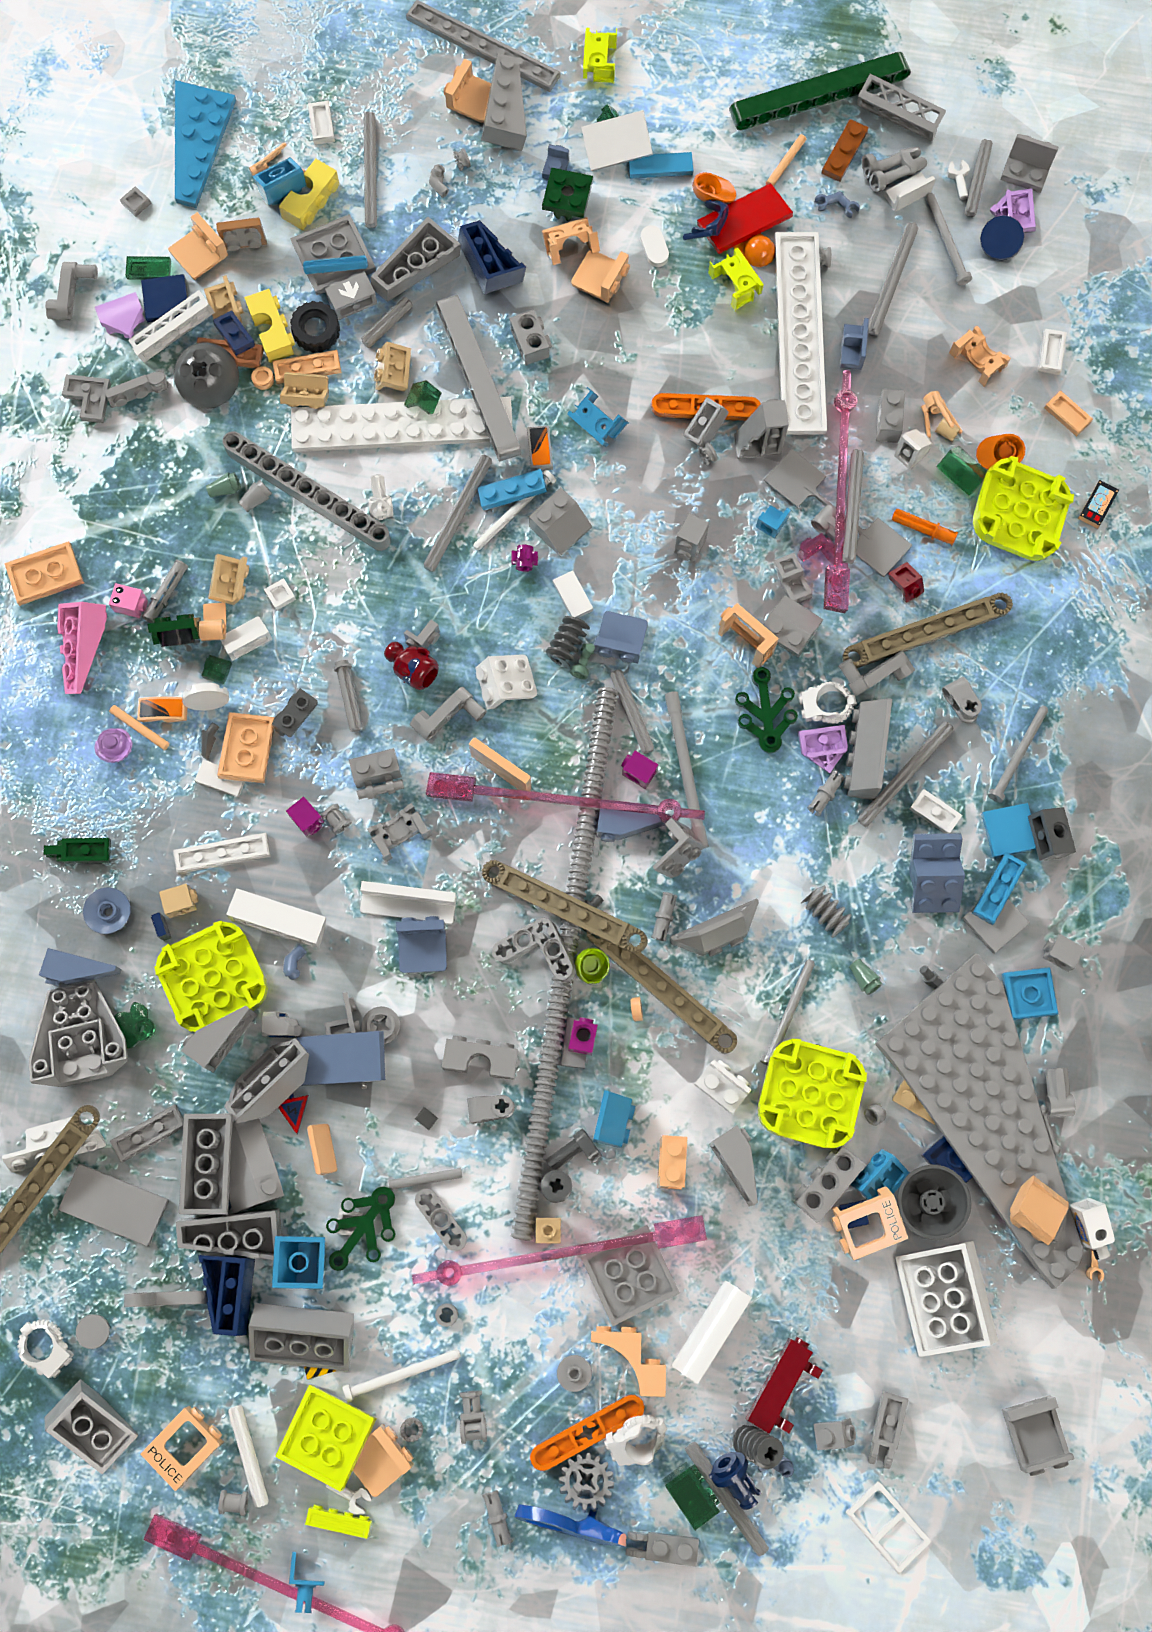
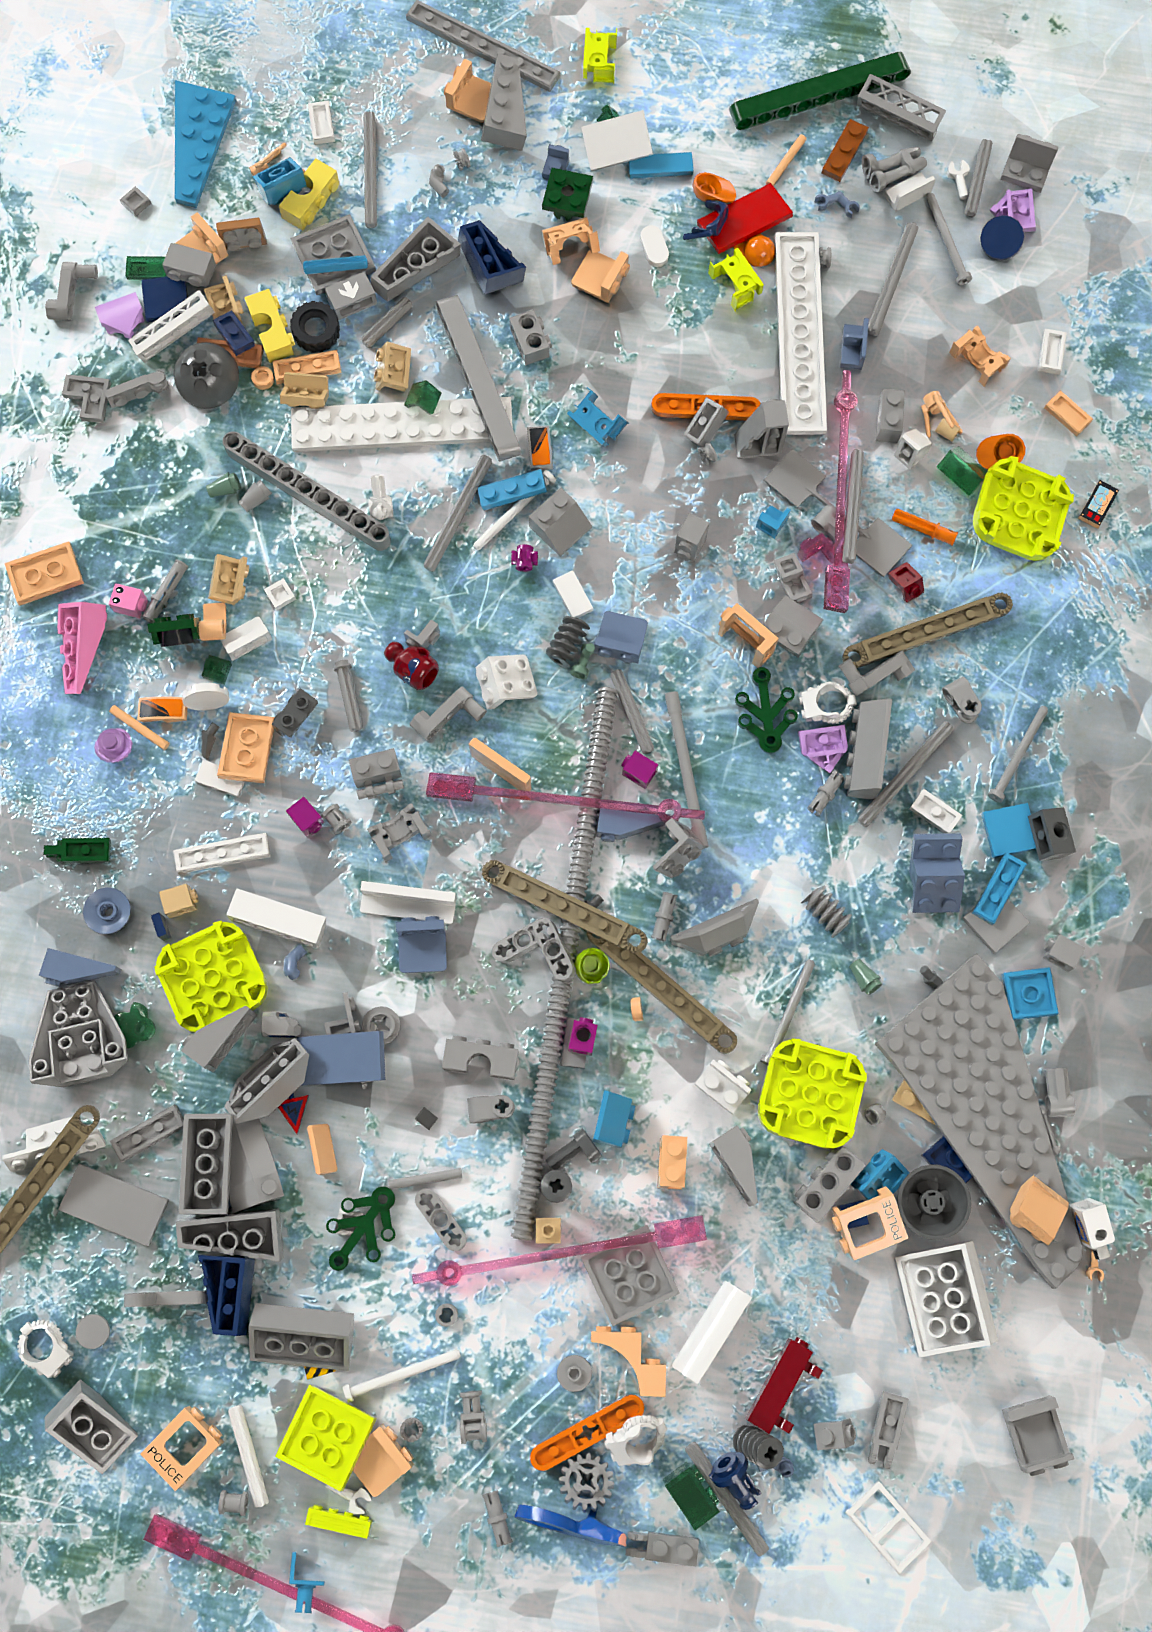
dark azure slope [272,1236,325,1289] -> none
none -> light grey brick [162,243,216,287]

